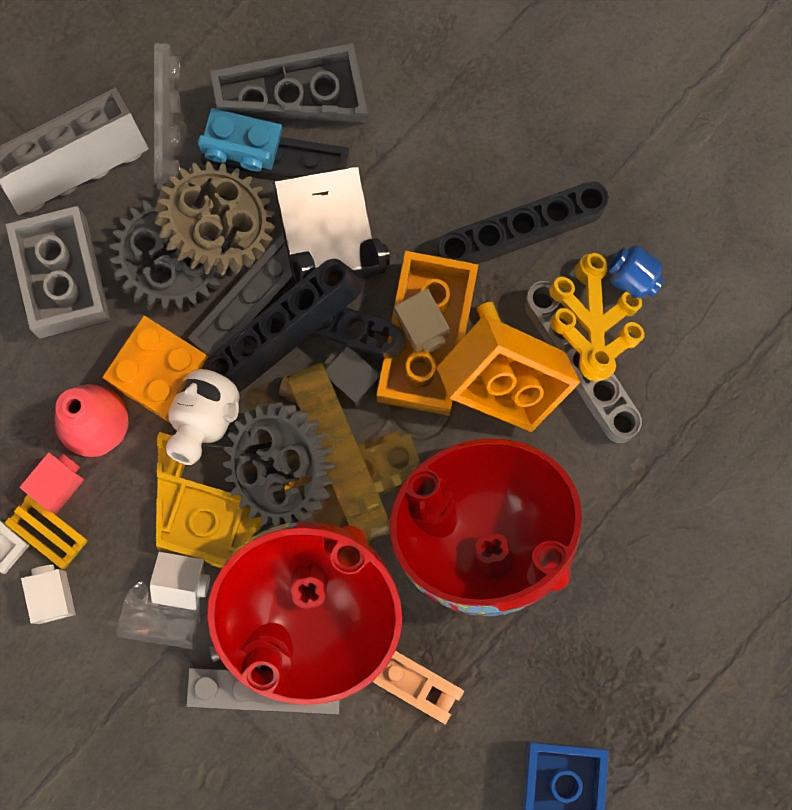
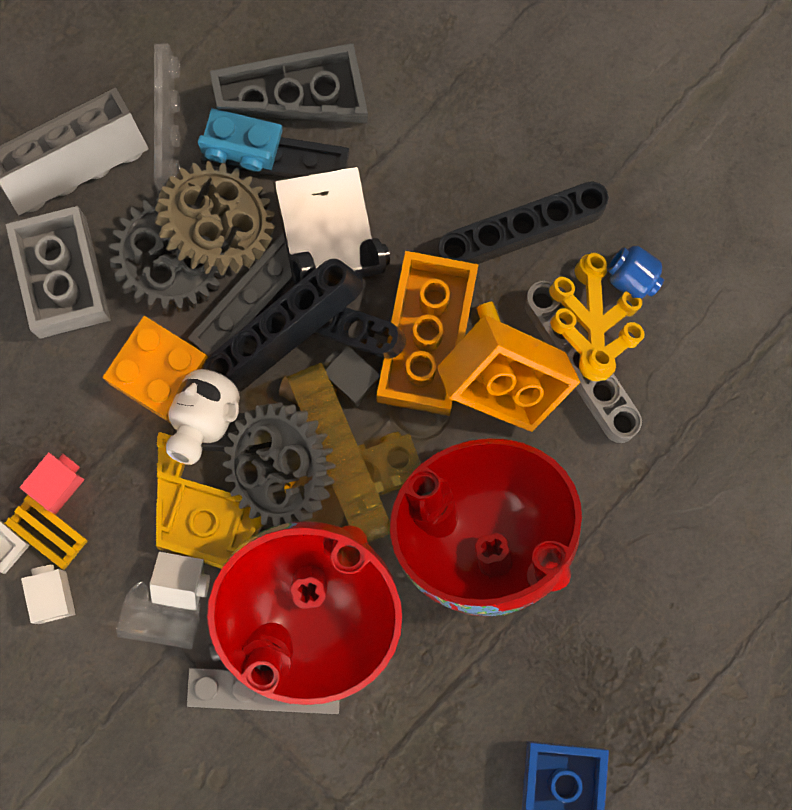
coral cone [54,384,129,457] -> none
light nougat plate [372,651,464,724] -> none
dark tan brick [394,288,450,353] -> none

